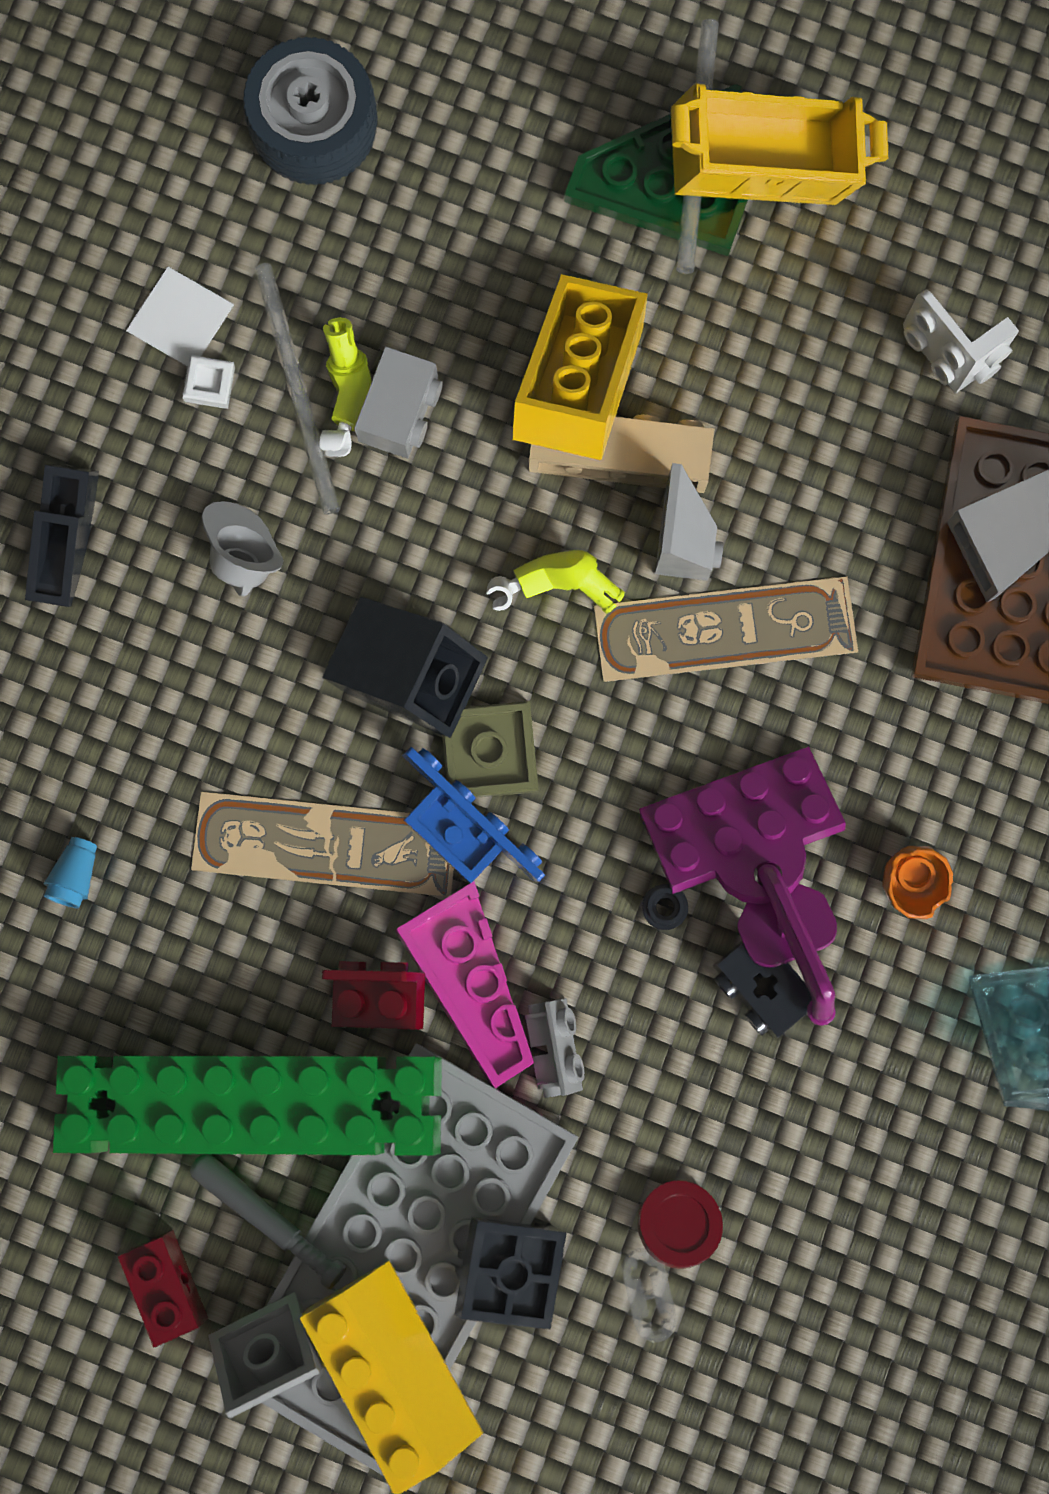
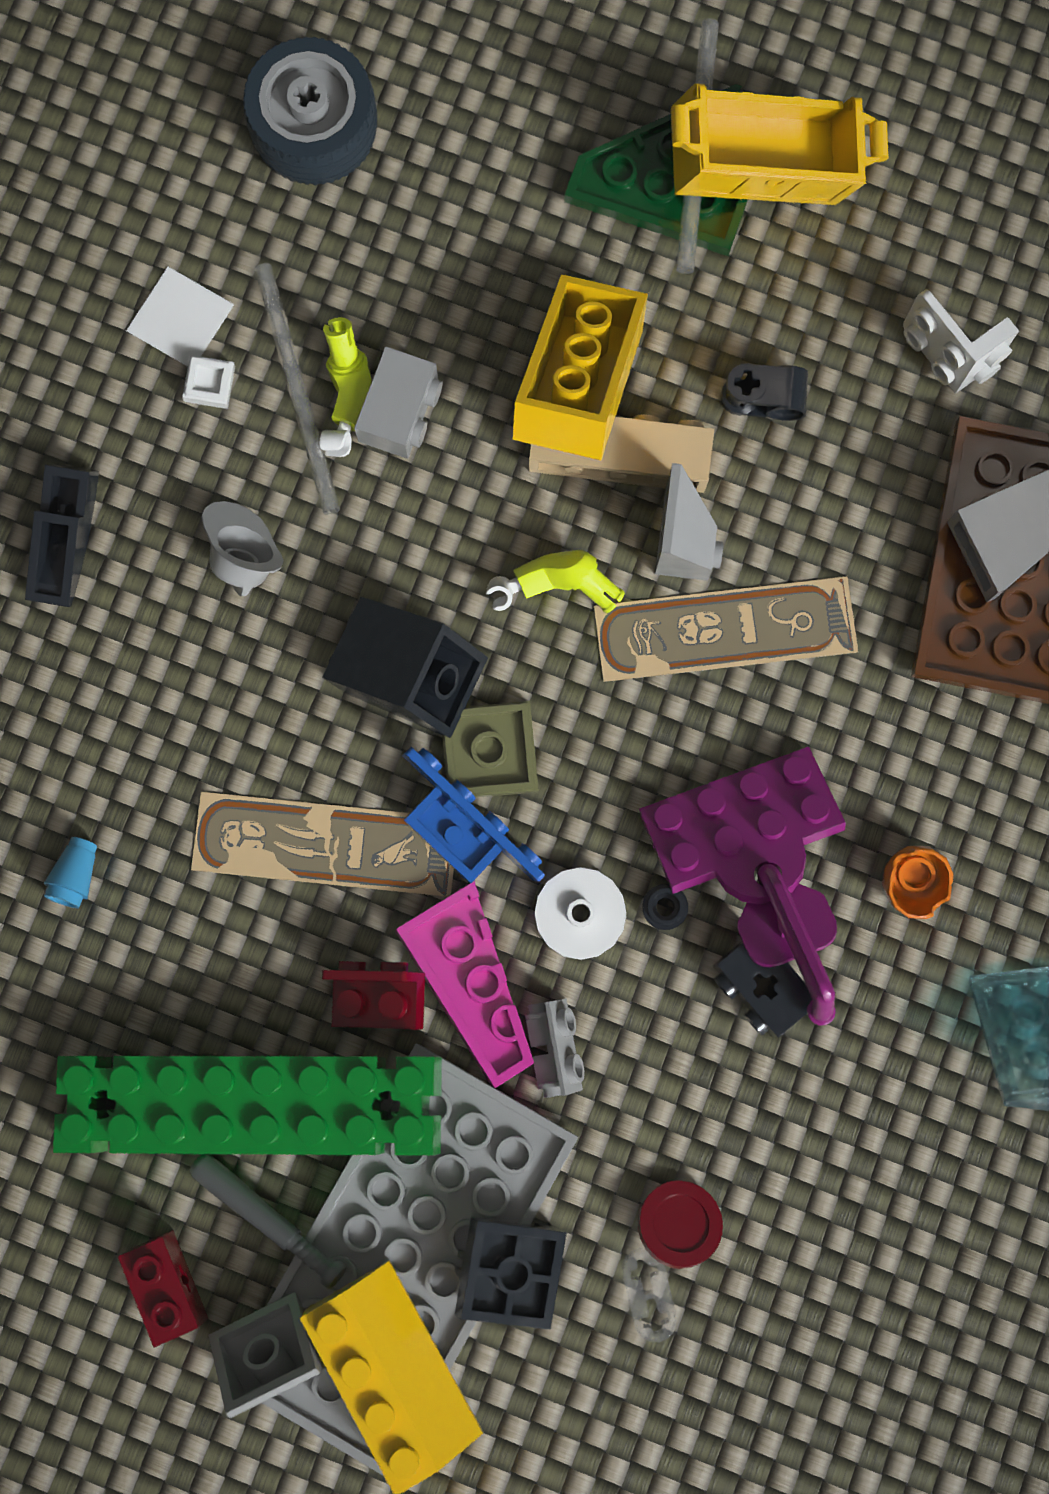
none -> white plate [535,867,627,960]
none -> black piece [720,363,808,421]

